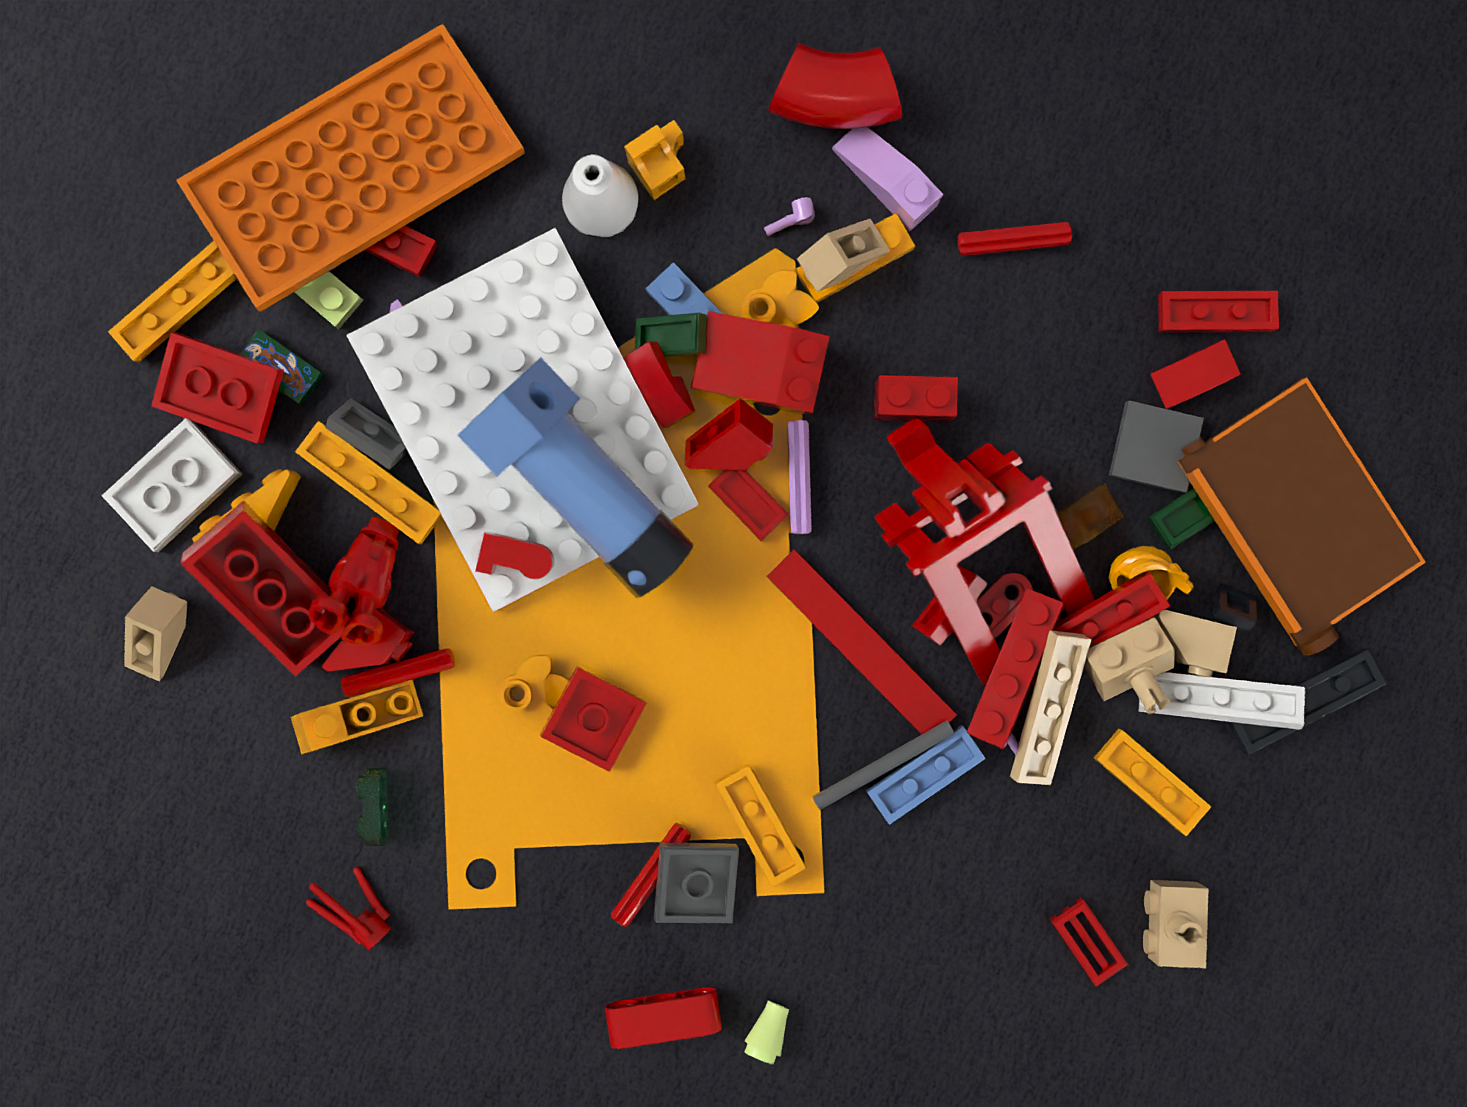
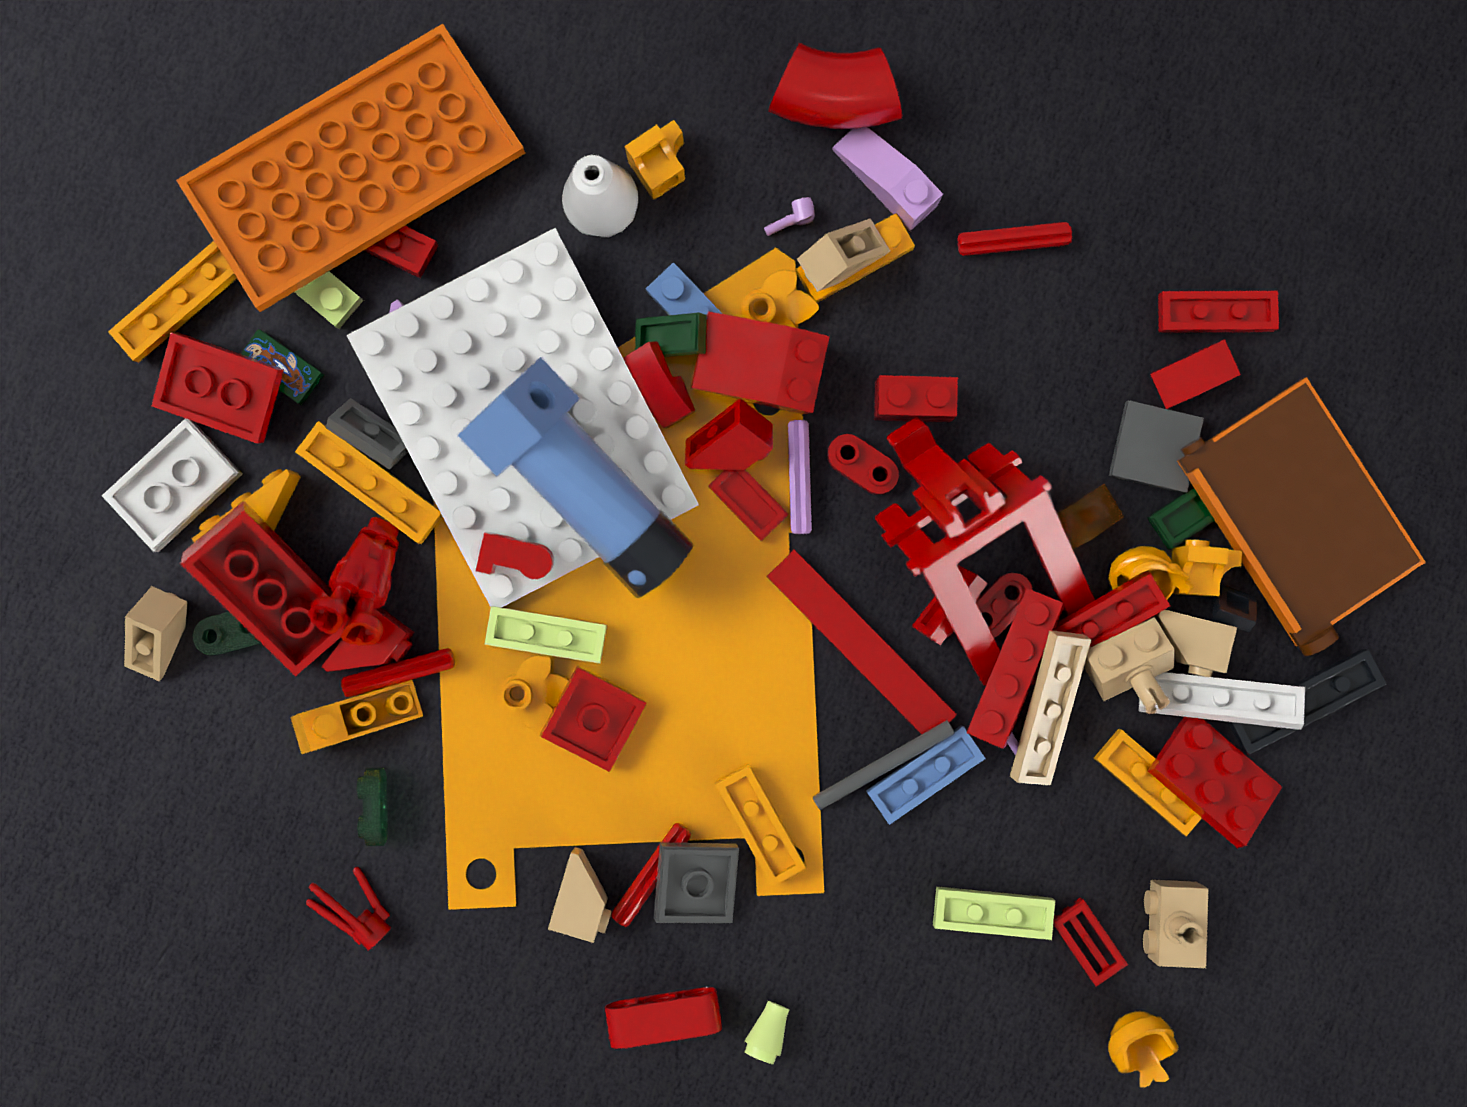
none -> clear green plate [193,612,262,655]
none -> yellowish green plate [485,606,607,663]
none -> tan slope [548,847,612,943]
none -> red plate [827,434,899,495]
none -> yellowish green plate [933,887,1055,940]
none -> light orange hat [1108,1011,1178,1088]
none -> red plate [1148,717,1282,848]
none -> light orange brick [1172,540,1242,597]

